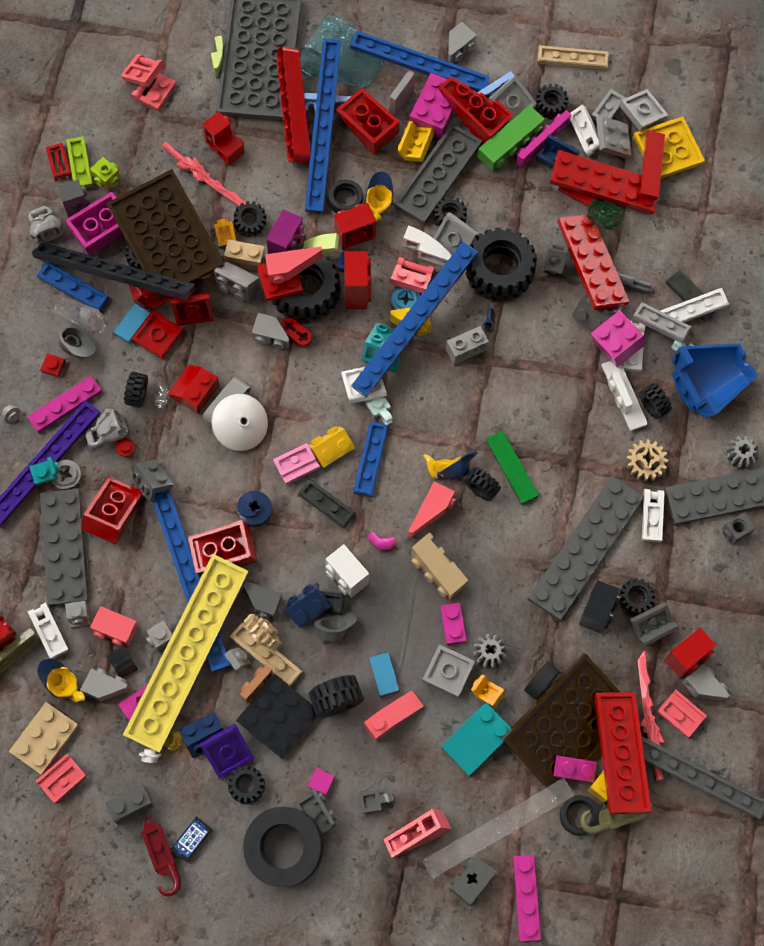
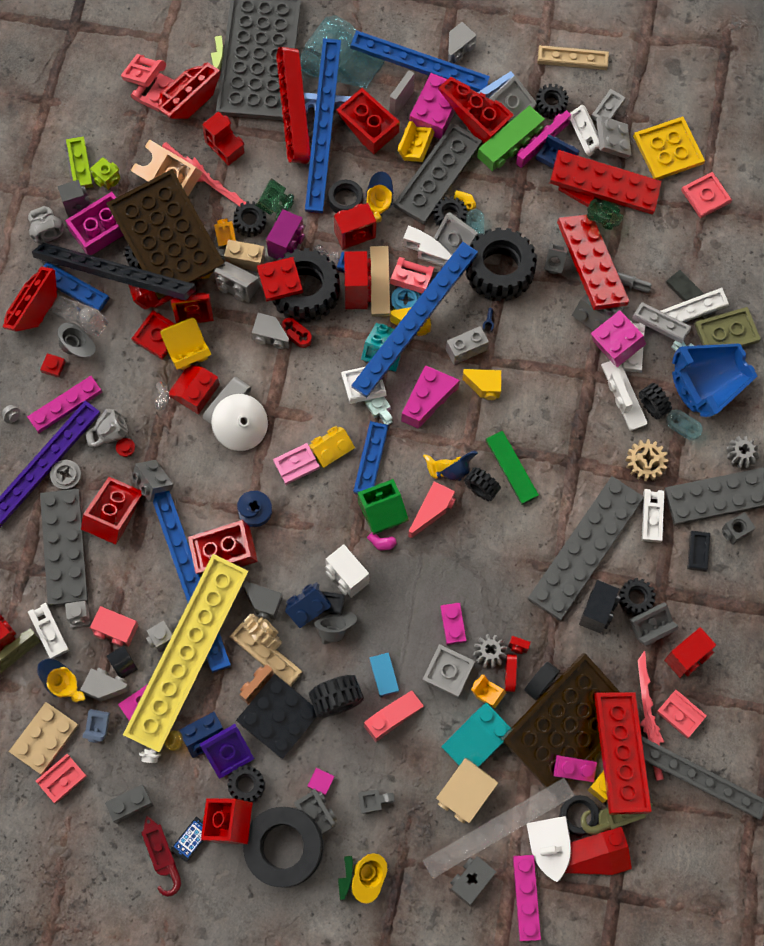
teal bracket [29,457,60,486] -> none
red tile [45,143,72,181] -> none
dark azure tile [113,304,150,344] -> none
black tyre [124,371,148,408] -> none
light grey plate [224,648,250,670] -> none
coral slope [265,246,322,284] -> none
pearl dark grey tile [298,479,355,529] -> none
yellowish green slope [303,233,340,255] -> none
coral slope [383,809,451,858] -> none
tan wedge [411,532,468,600] -> none
light grey plate [619,89,668,131] -> none
red tile [639,130,665,200] -> none
light grey slope [682,664,730,701] -> none
none -> red wedge [2,266,57,332]
none -> sand blue bracket [83,709,110,743]
none -> light nougat brick [131,140,203,196]
none -> red wedge [158,62,221,119]
none -> yellow bracket [160,317,212,370]
none -> red brick [201,798,253,844]
none -> clear green plate [256,178,294,220]
none -> dark green slope [338,856,353,901]
none -> yellow piece [352,853,388,904]
none -> green slope [357,479,409,535]
none -> tan tile [370,246,390,316]
none -> dark pink wedge [401,365,460,429]
none -> tan brick [436,758,499,823]
none -> yellow arm [454,190,476,212]
none -> yellow slope [462,369,501,400]
none -> clear light blue plate [466,209,484,240]
none -> red beam [504,654,517,692]
none -> red plate [508,636,531,654]
none -> white shield [527,816,571,882]
none -> red wedge [565,827,632,875]
none -> clear light blue plate [666,410,703,440]
none -> coral plate [681,172,732,219]
none -> black tile [687,530,710,572]
none -> olive plate [694,307,761,347]

